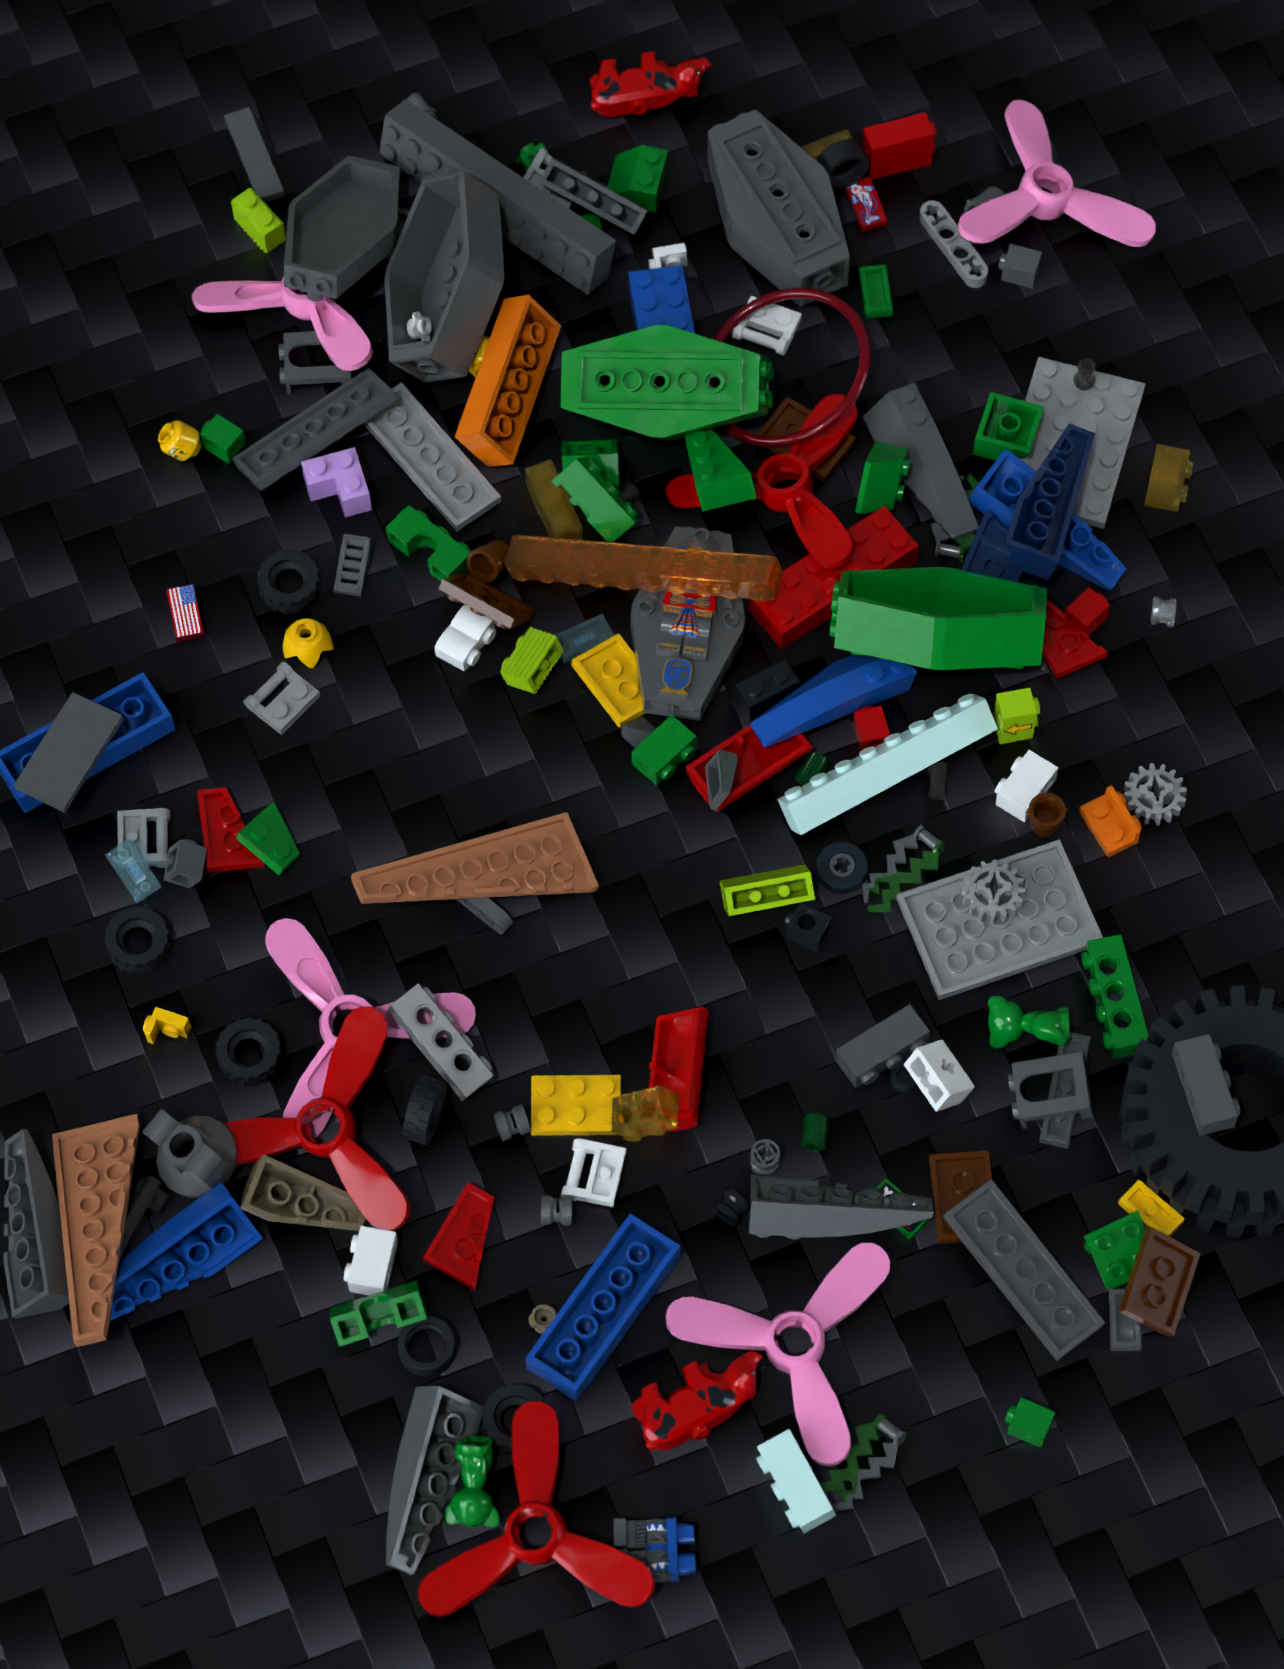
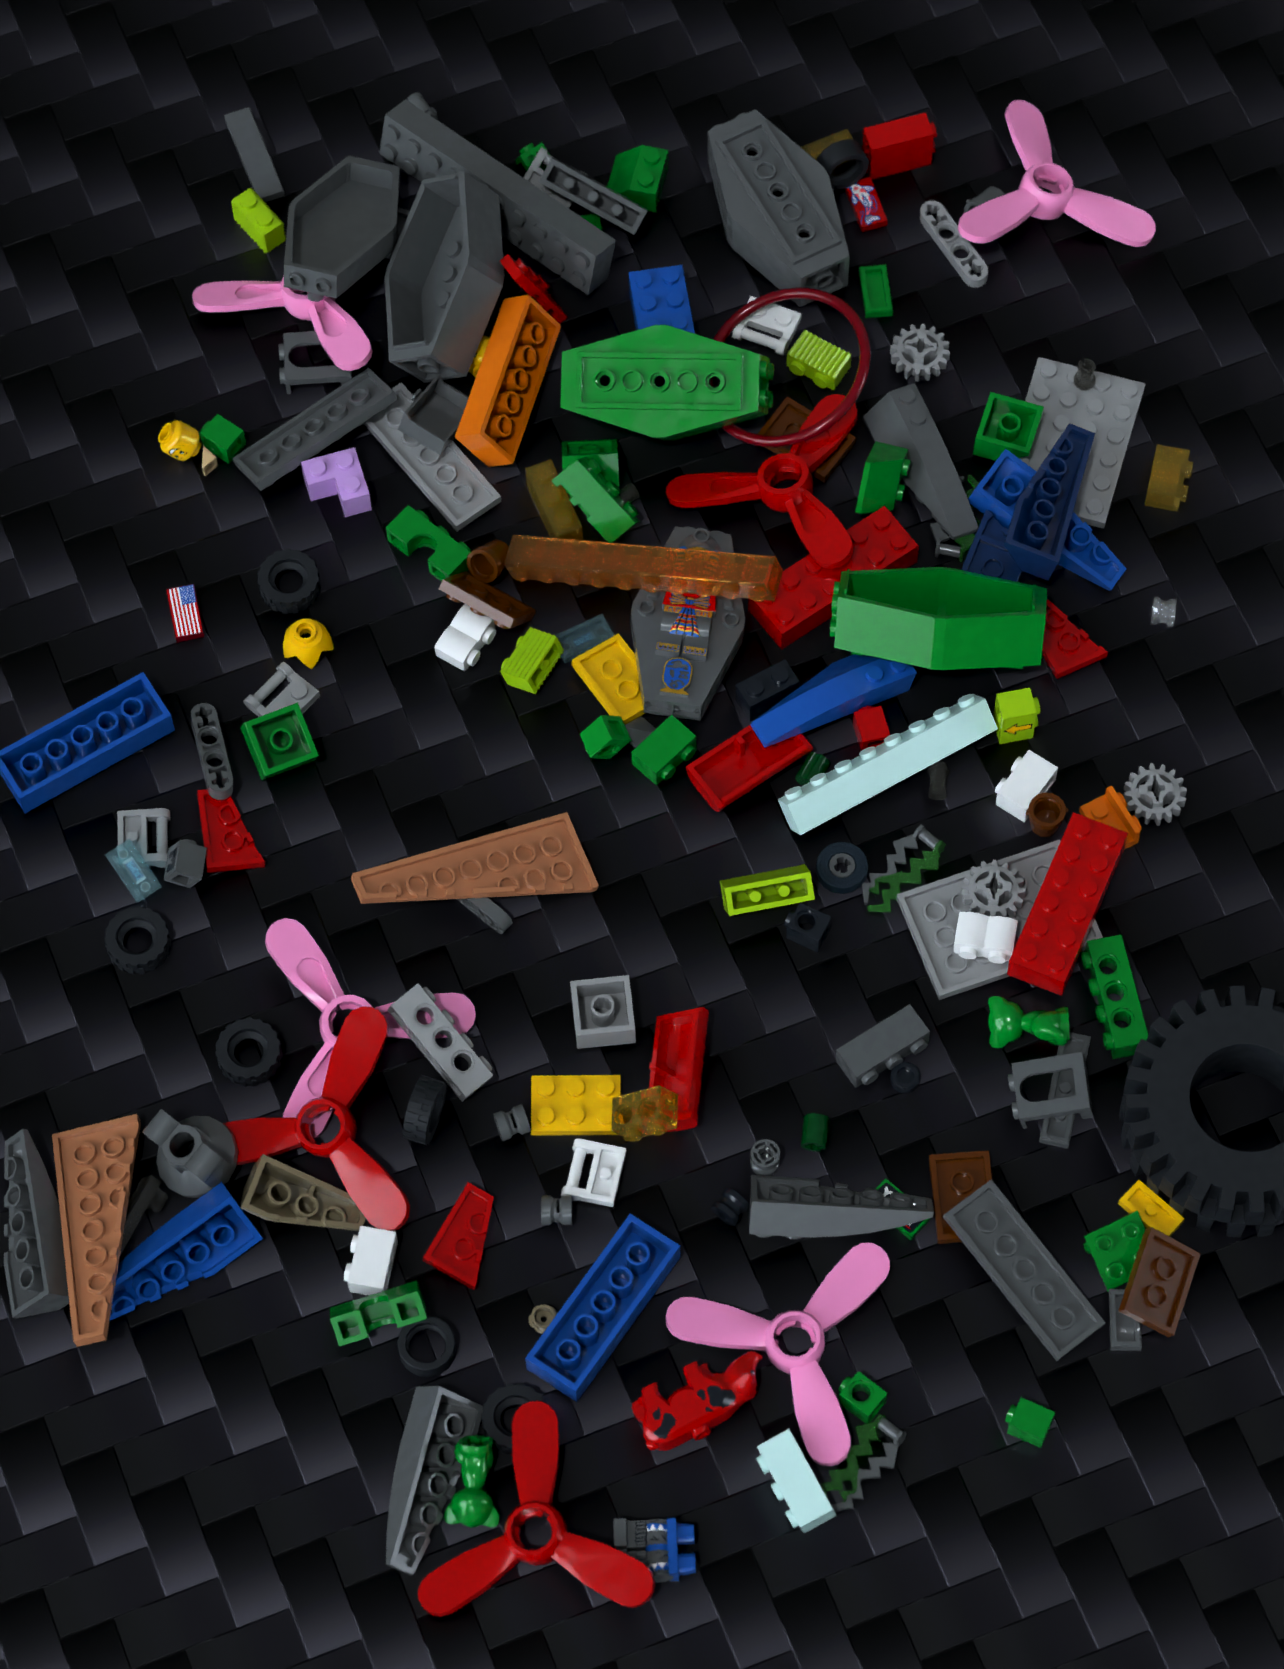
dark grey tile [14,692,123,813] -> none
yellow bracket [143,1007,192,1044] -> none
green wing [236,802,300,876] -> none
dark grey slope [334,534,372,597] -> none
white plate [407,311,432,342] -> none
red animal [590,51,711,117] -> none
white bracket [648,243,687,269] -> none
green wedge [684,428,757,512] -> none
dark grey slope [705,749,738,811] -> none
white brick [904,1039,975,1112] -> none
dark grey brick [998,244,1042,289] -> none
red brick [1065,587,1110,635] -> none
dark grey brick [1172,1034,1240,1136] -> none
none -> dark grey beam [191,703,233,800]
none -> tan piece [202,445,218,476]
none -> green brick [240,702,319,781]
none -> dark grey container [398,374,469,455]
none -> red wing [500,254,568,324]
none -> light grey brick [570,975,636,1049]
none -> green brick [580,715,631,759]
none -> lime brick [787,330,851,390]
none -> green brick [838,1371,888,1425]
none -> light grey gear [890,324,950,382]
none -> white brick [954,912,1018,964]
none -> red brick [1007,812,1128,996]

